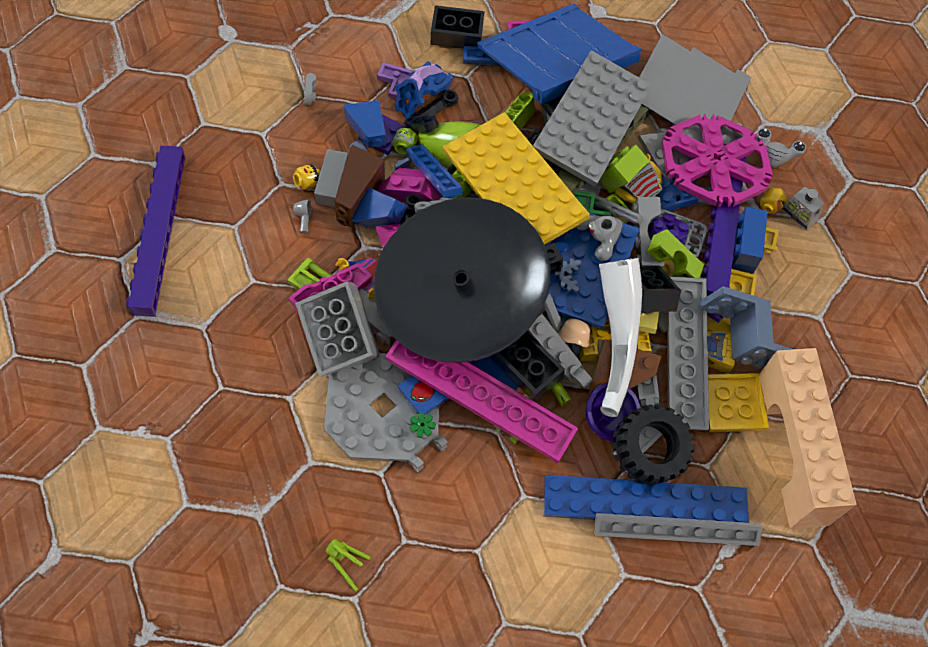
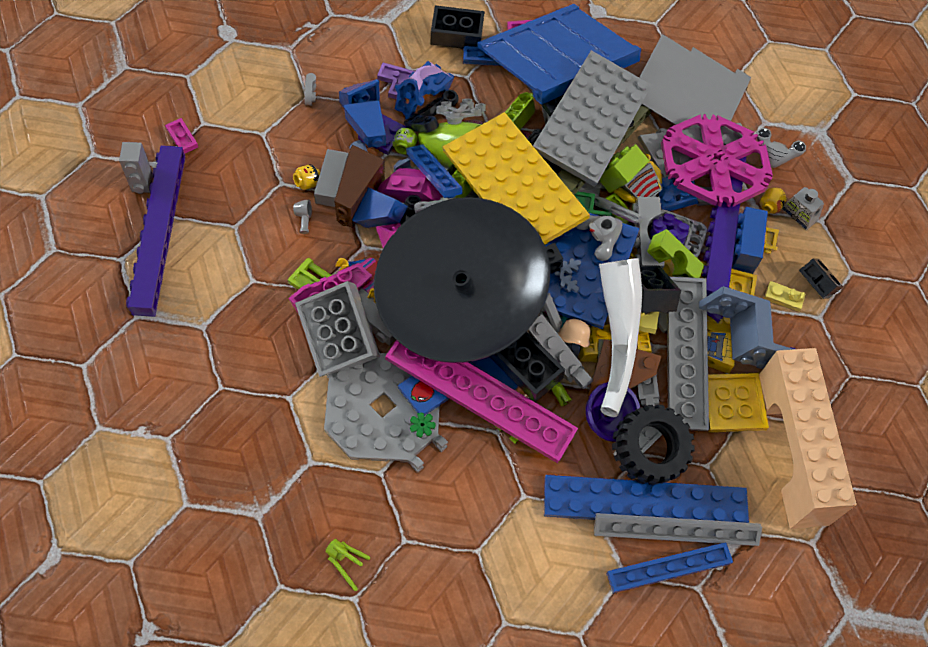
none -> light grey brick [119,142,153,193]
none -> dark pink plate [165,118,198,154]
none -> blue slope [339,79,380,108]
none -> light grey plant [436,98,486,124]
none -> blue plate [607,542,733,593]
none -> light yellow plate [764,281,805,312]
none -> black brick [799,258,843,299]

